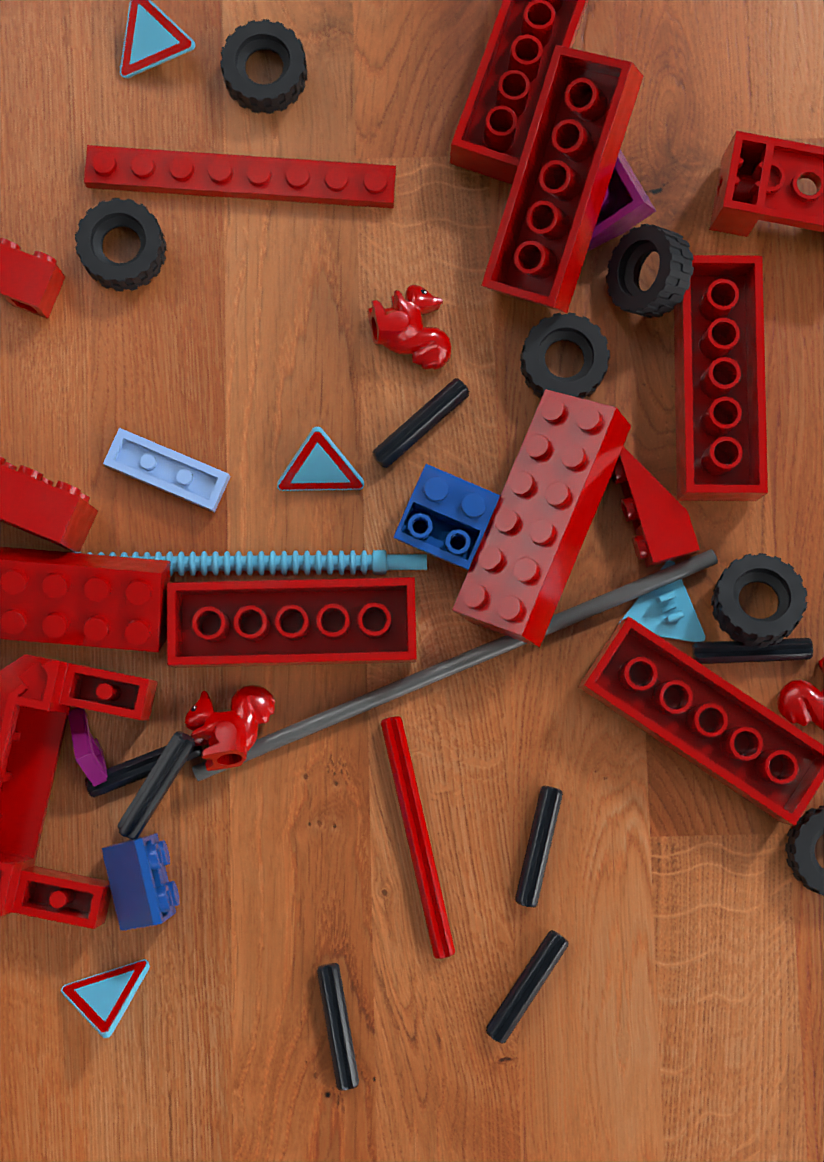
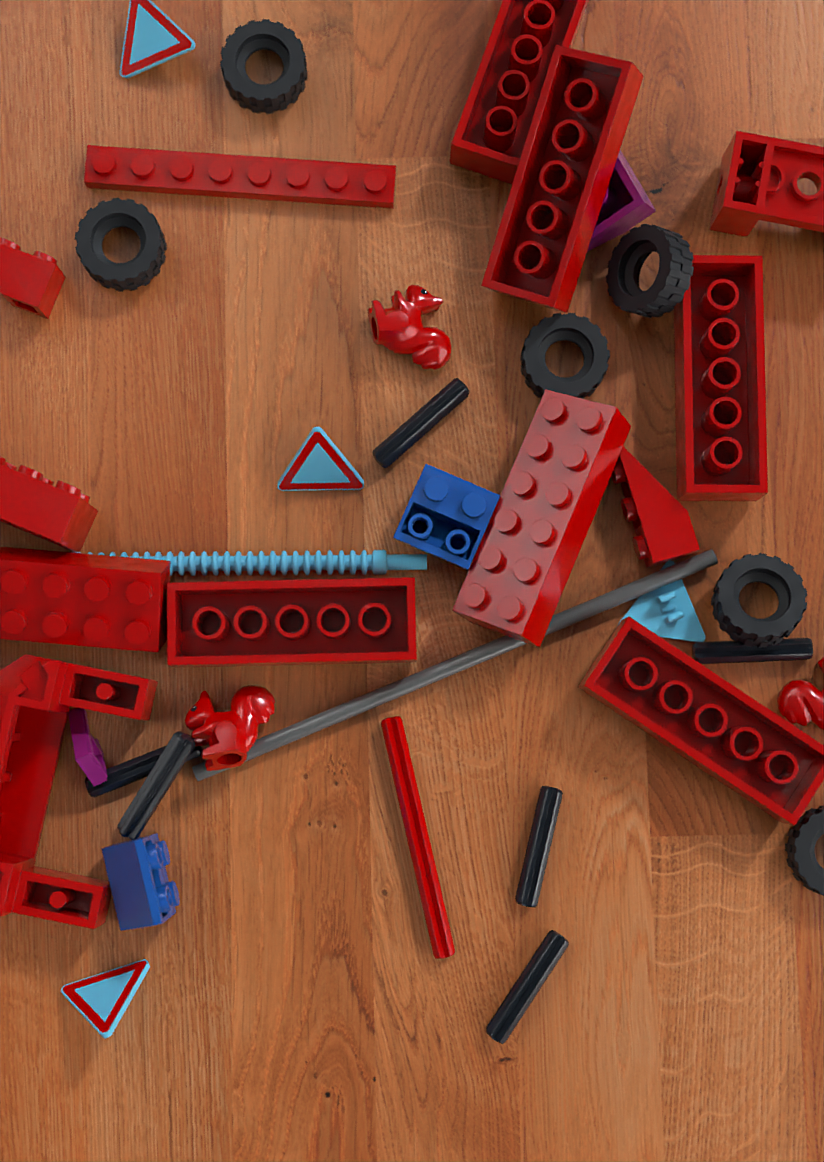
light blue plate [103,428,231,513] -> none
black axle [317,963,359,1090] -> none

